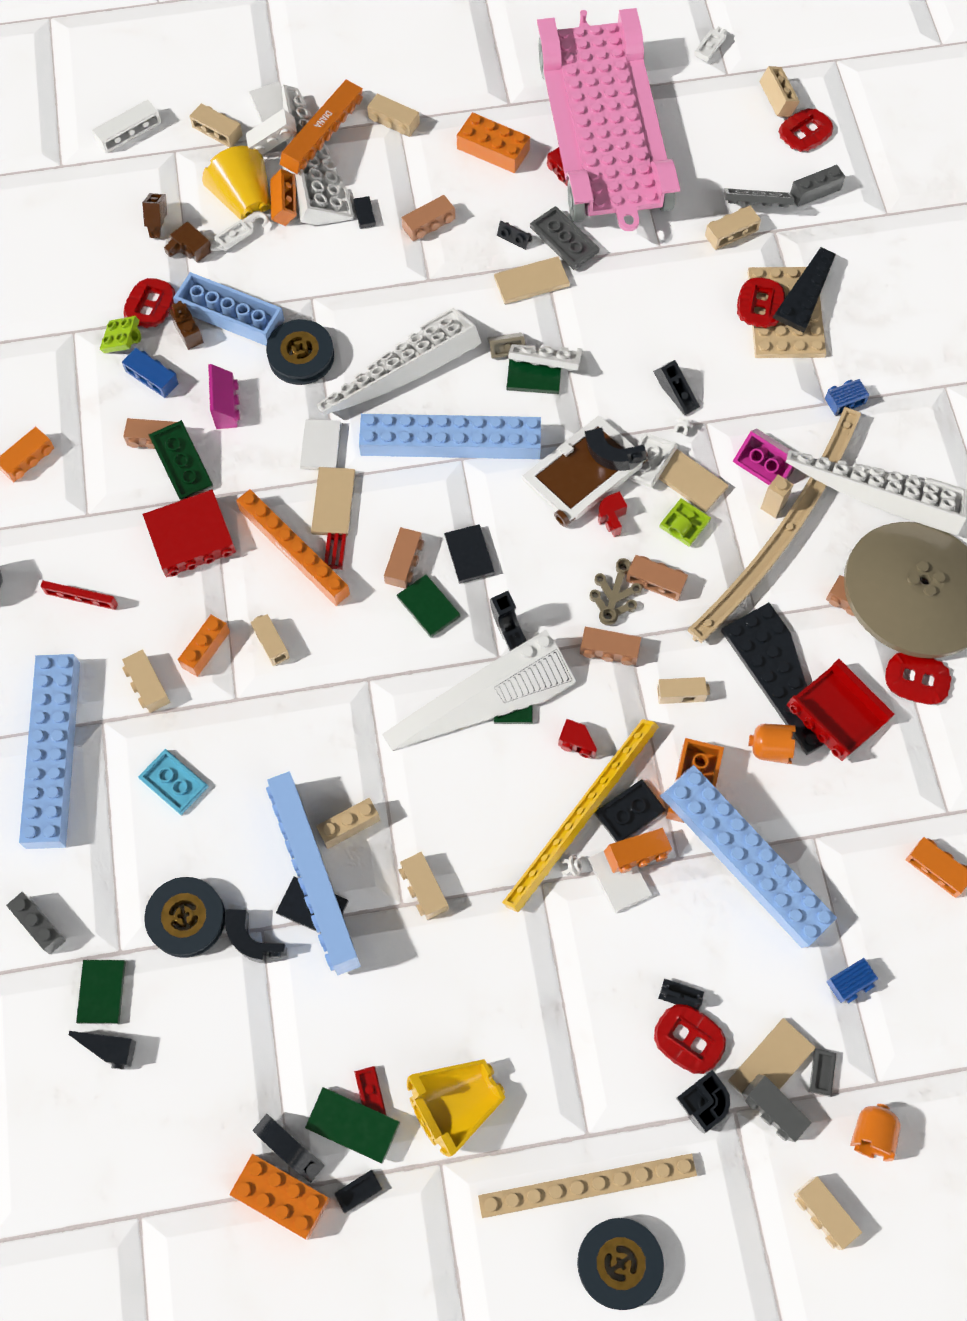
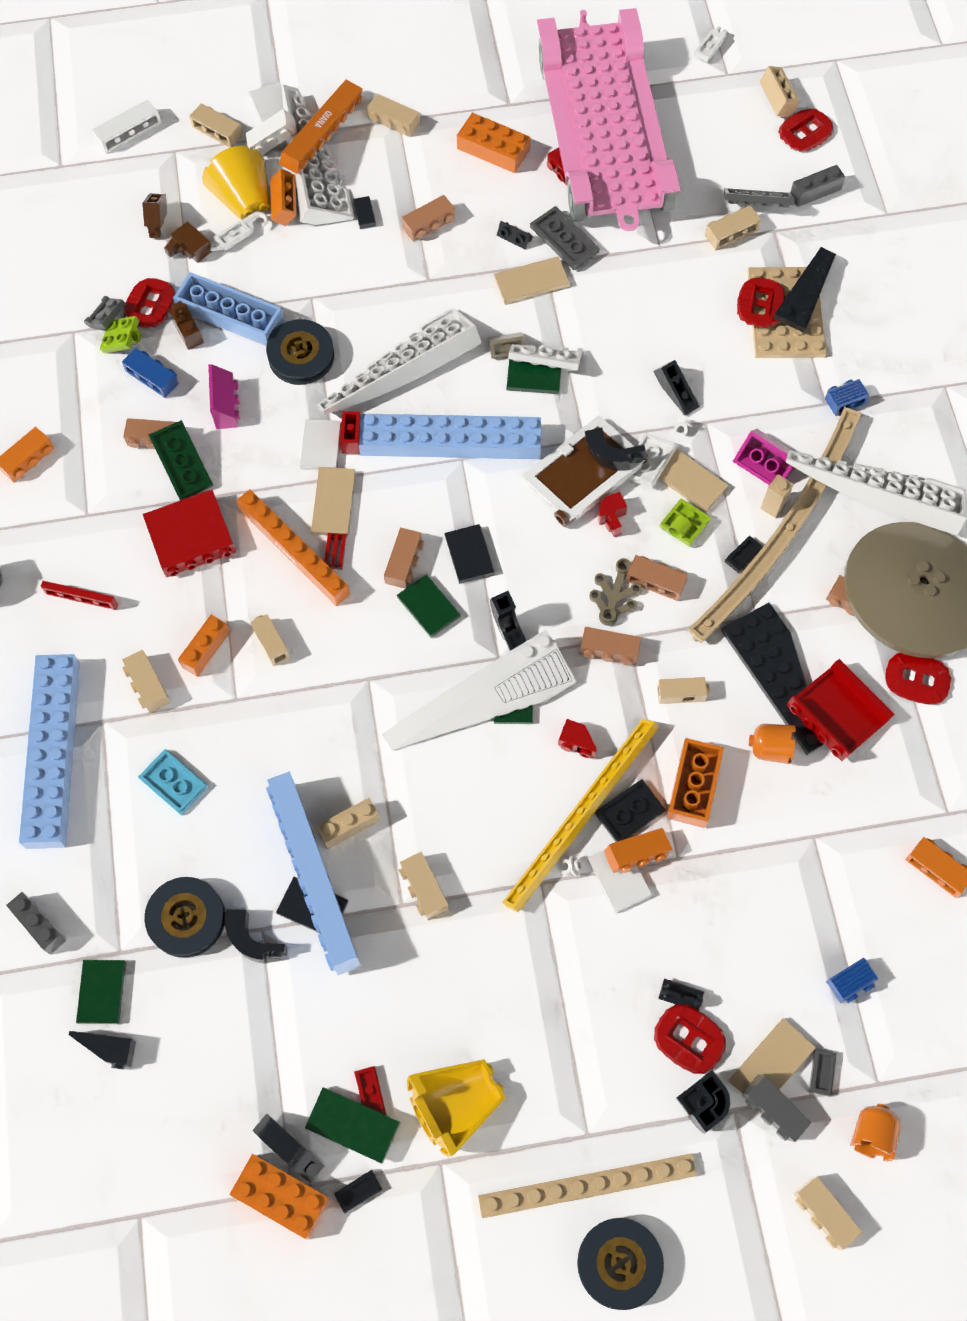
light blue brick [660,765,837,948] -> none
none -> dark grey plate [84,296,126,329]
none -> red brick [340,411,361,454]
none -> black tile [724,535,763,573]

